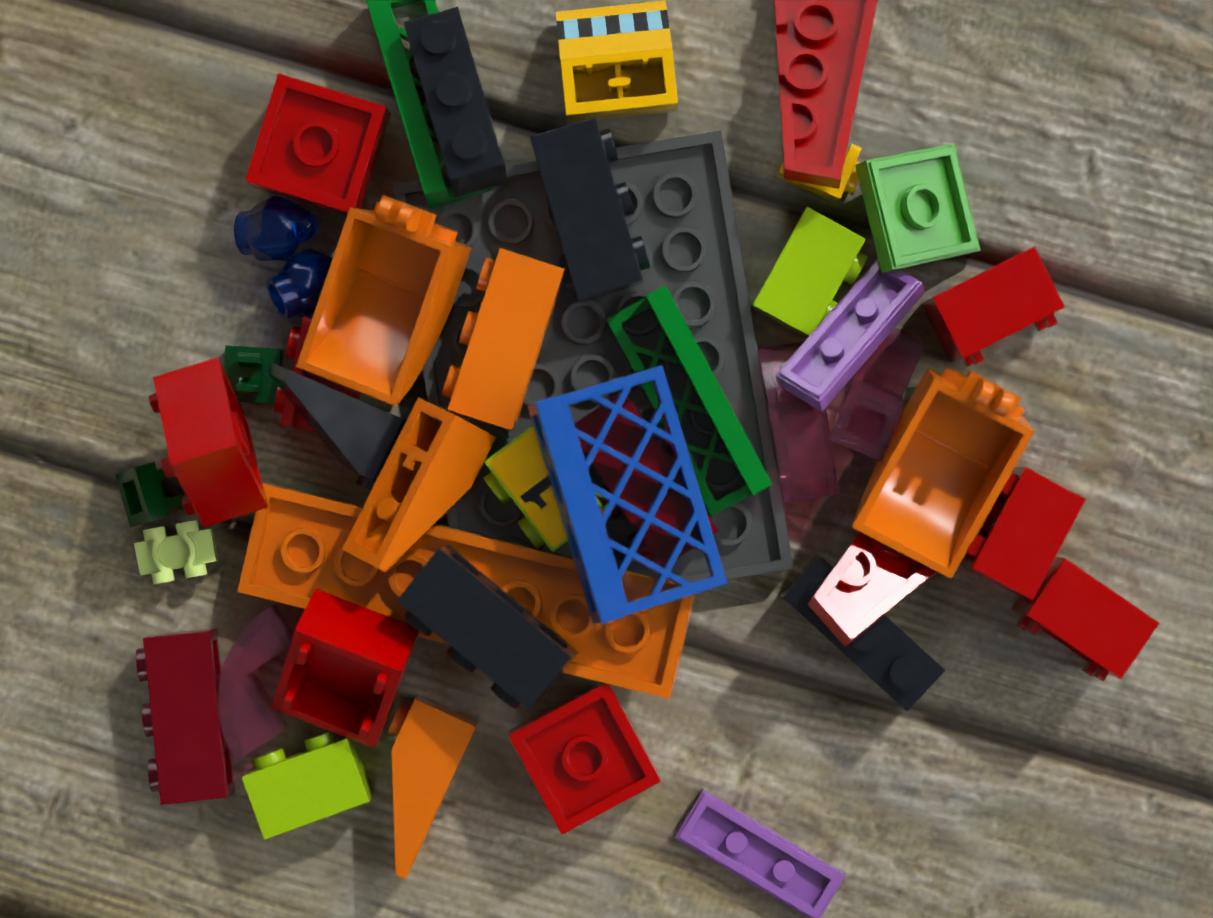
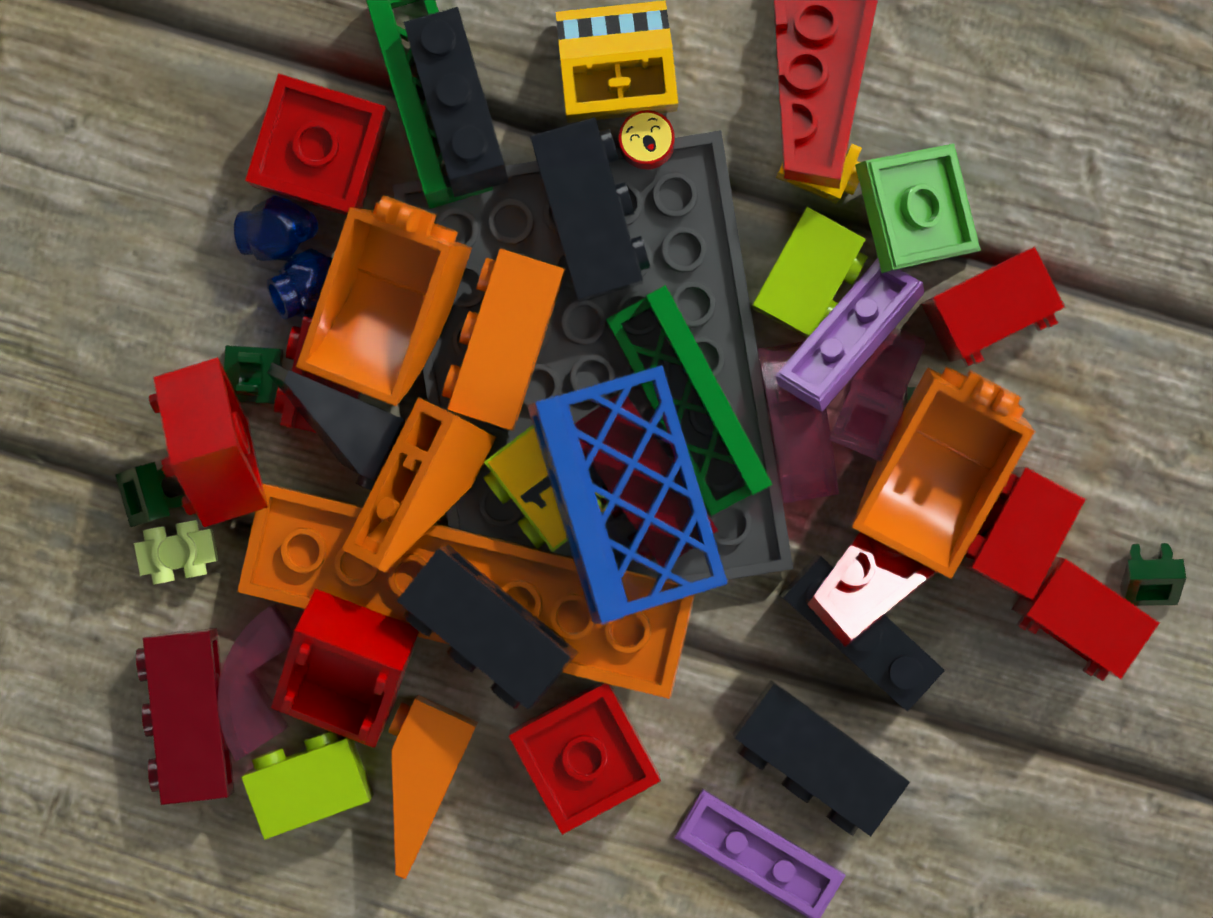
none -> light yellow tile [619,110,675,170]
none -> black brick [732,680,910,837]
none -> dark green tile [1120,543,1186,606]

